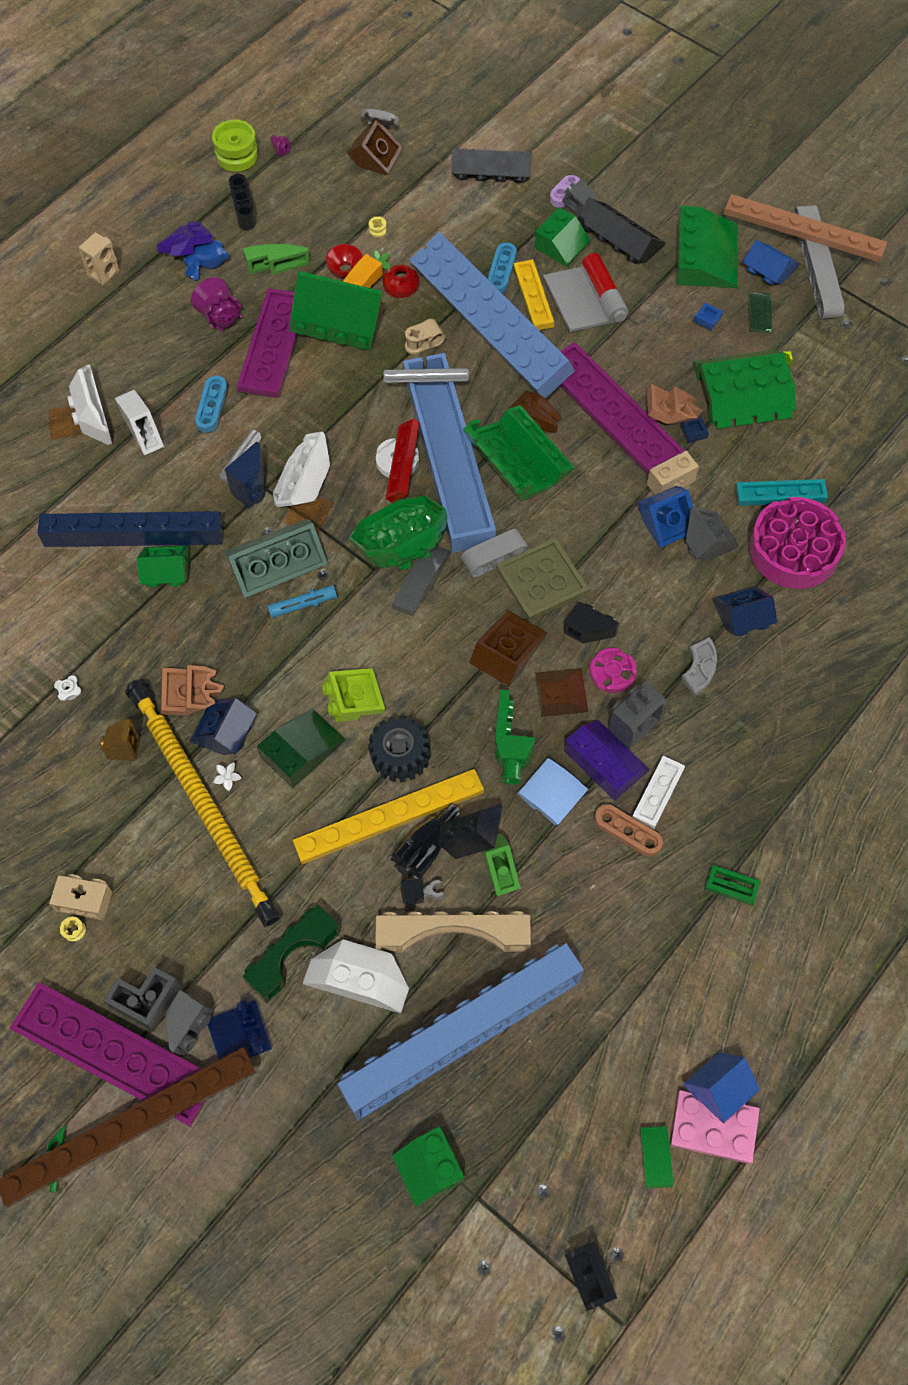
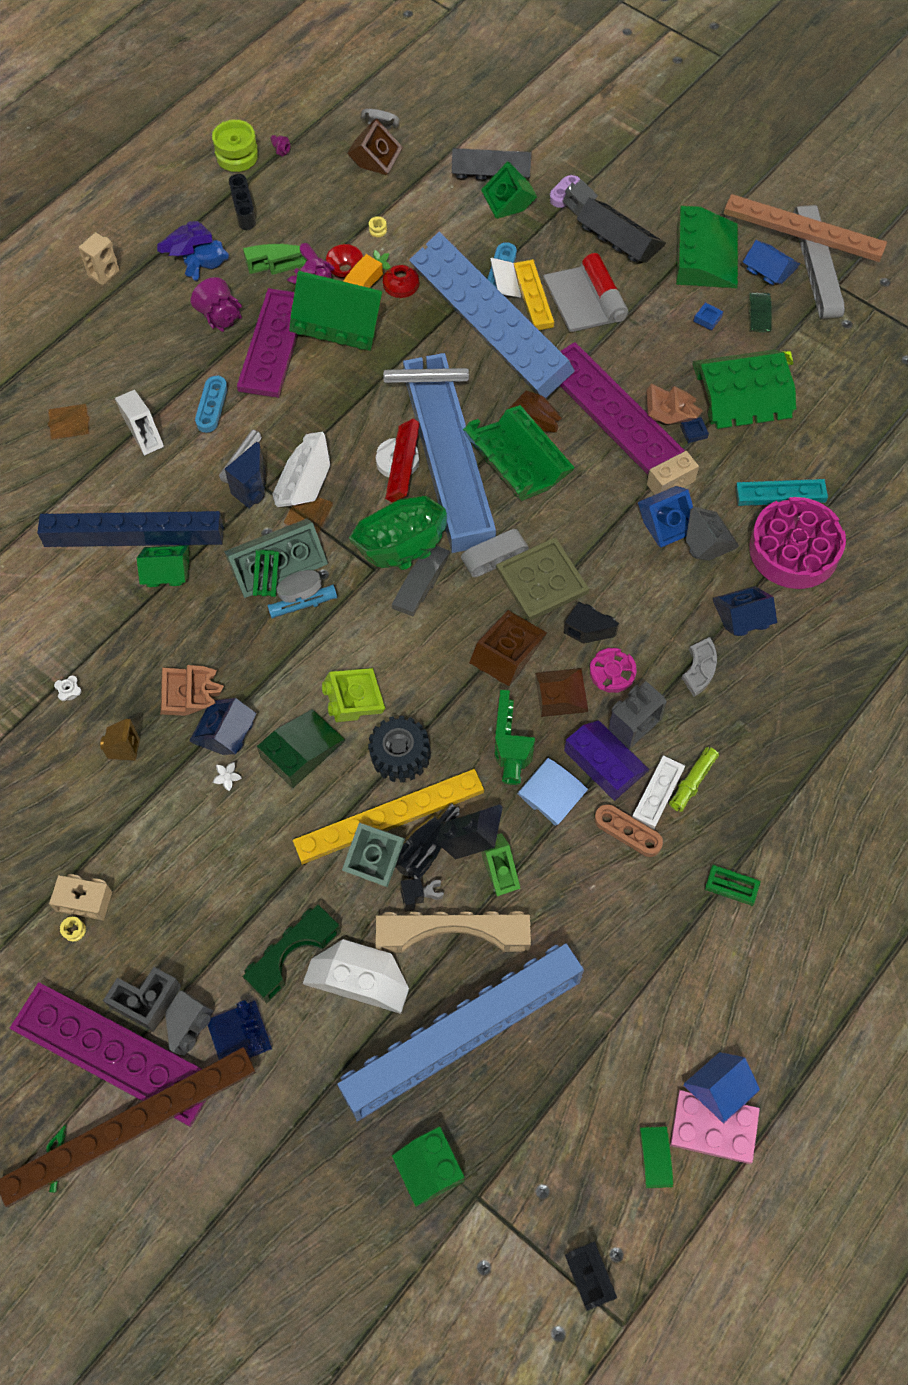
white wedge [67,365,112,445] -> none
yellow hose [125,680,281,927] -> none
tan piece [405,319,446,355] -> none
green slope [534,207,590,267] -> none
none -> green tile [252,549,279,597]
none -> light grey tile [276,570,322,603]
none -> magenta hat [287,243,335,284]
none -> sand green slope [342,823,405,887]
none -> green slope [481,161,537,219]
none -> white sticker [491,258,521,298]
none -> lime pin [669,747,719,812]

